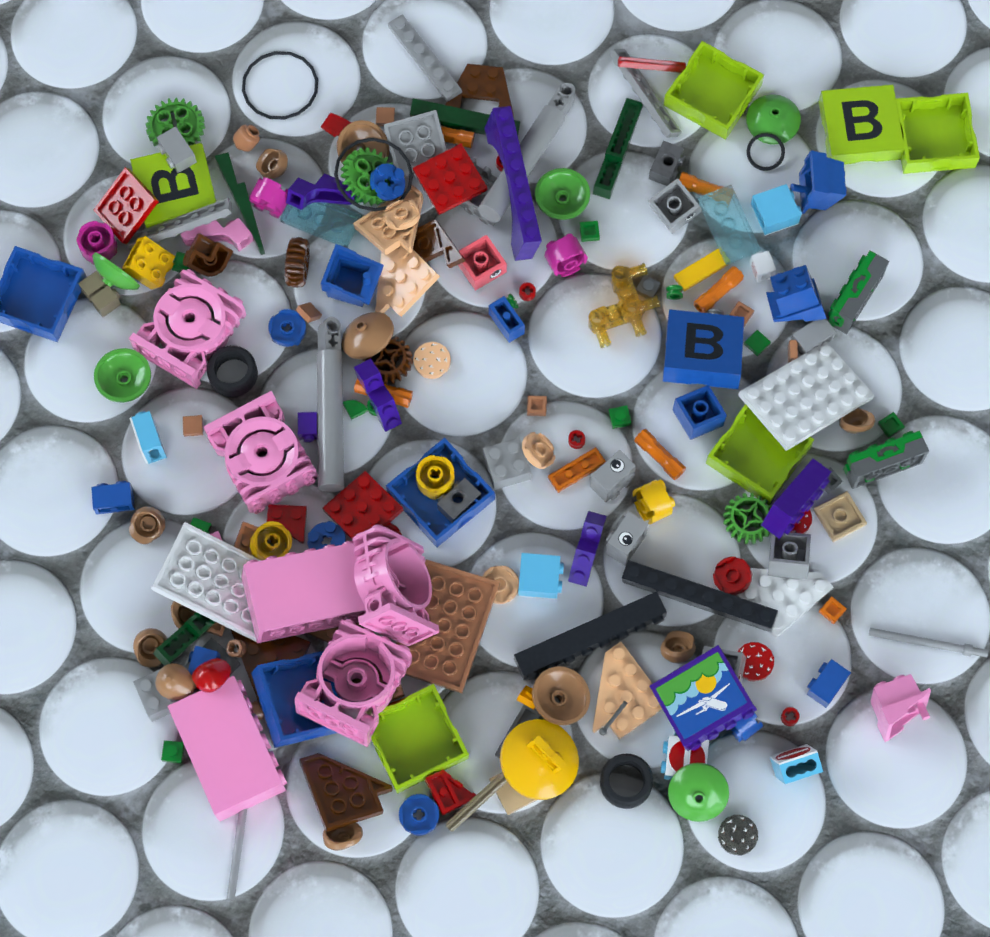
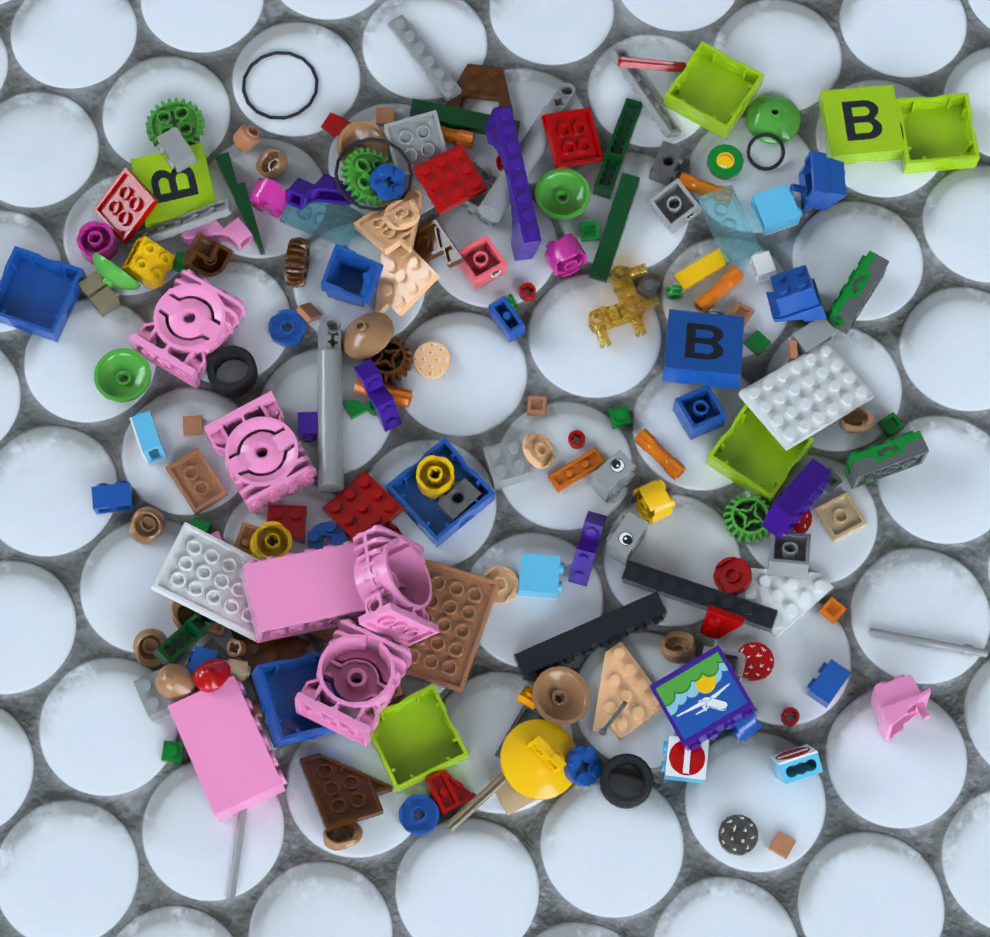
bright green dish [668,763,729,822] -> none
none -> nougat plate [165,447,228,515]
none -> tan brick [225,659,251,681]
none -> red plate [541,107,604,169]
none -> blue plate [564,746,602,787]
none -> dark green slope [589,173,640,283]
none -> red wing [699,604,745,640]
none -> green tile [707,144,744,180]
none -> nougat tile [768,831,796,859]

